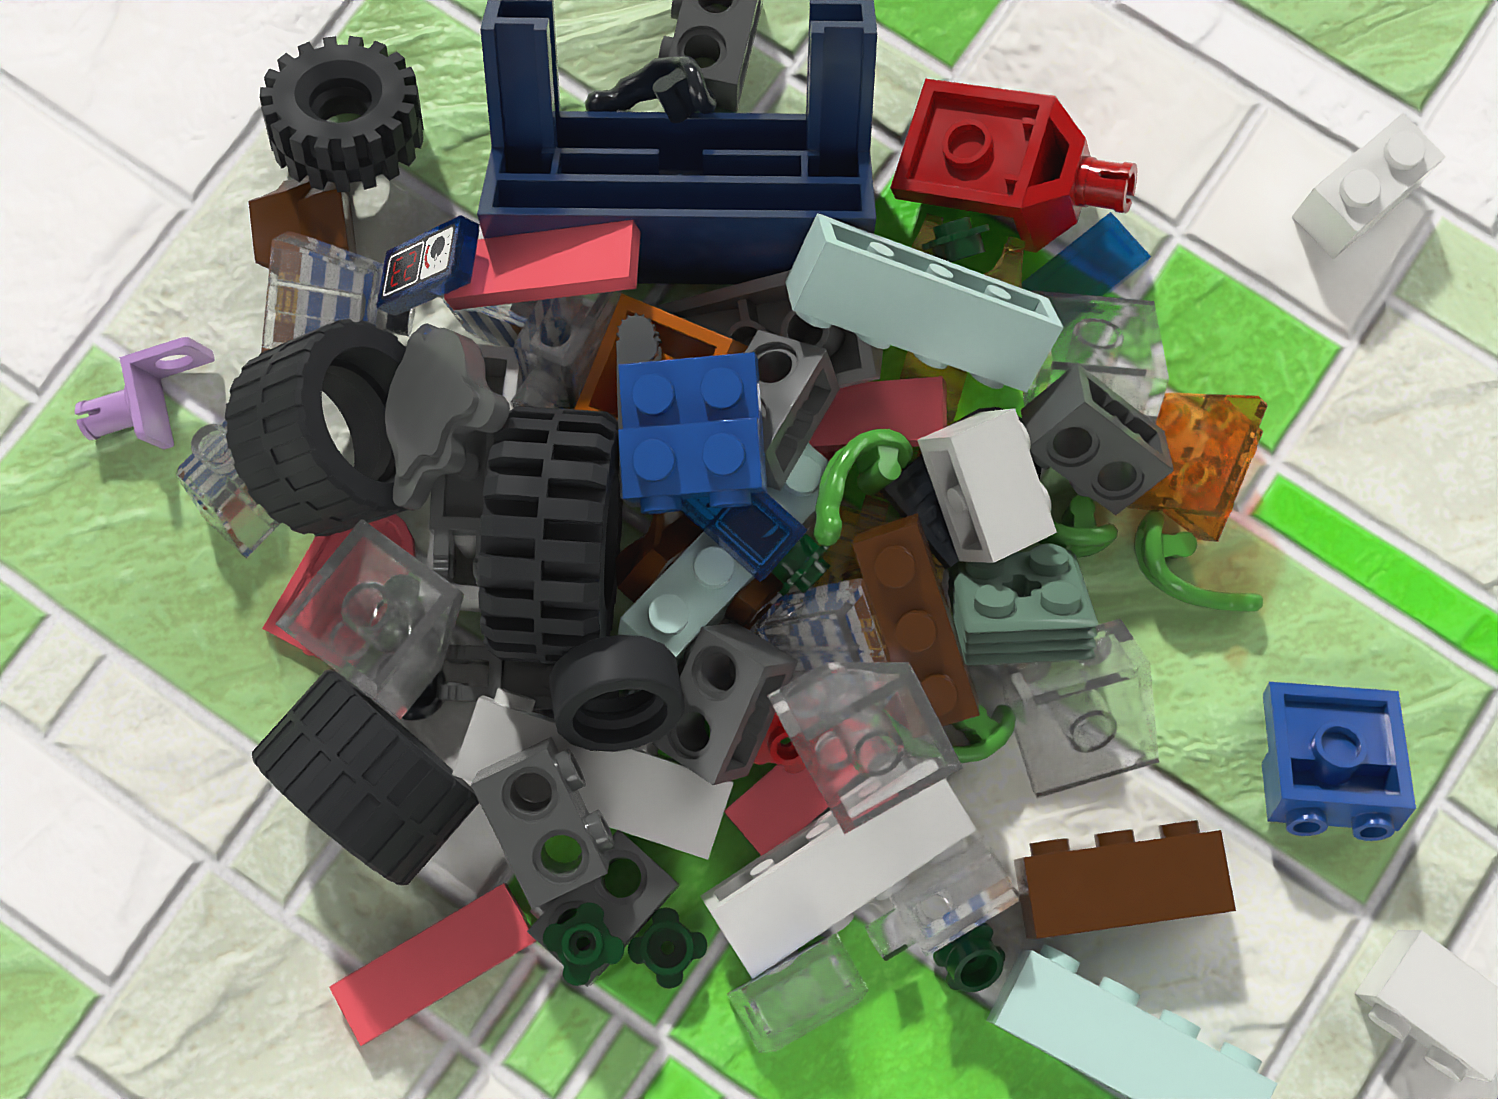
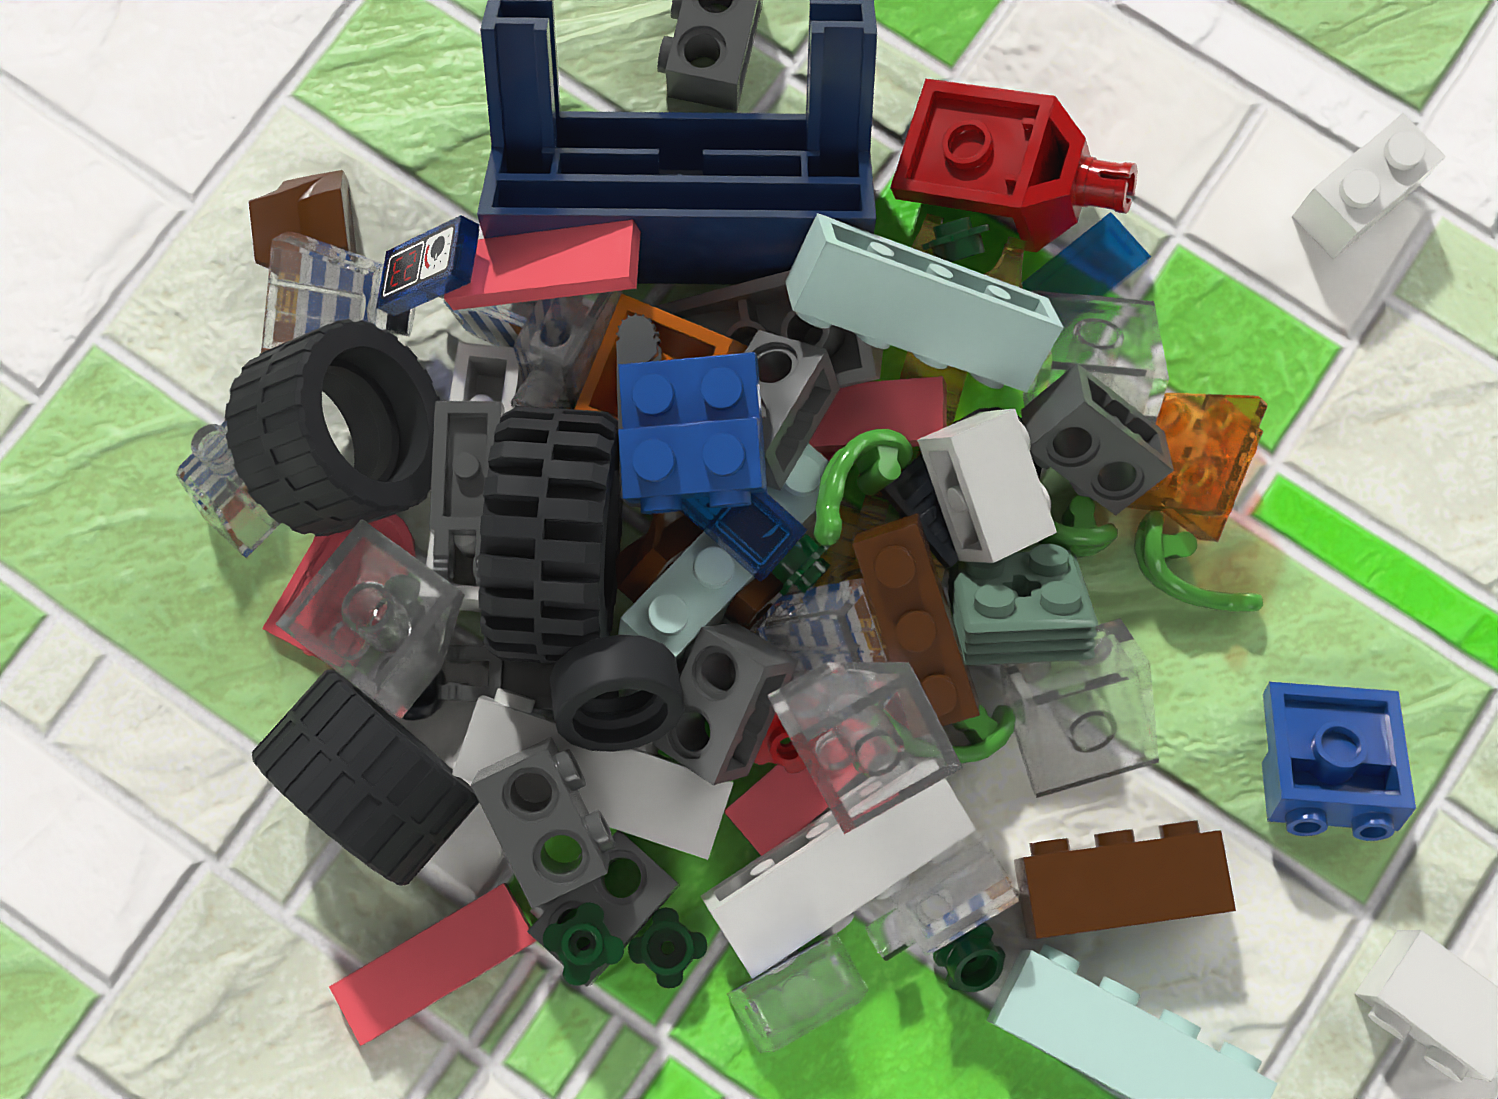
lavender bracket [75,337,215,449] -> none
black tyre [259,36,424,192] -> none
dark grey tile [385,323,510,511] -> none
black piece [584,56,717,123] -> none

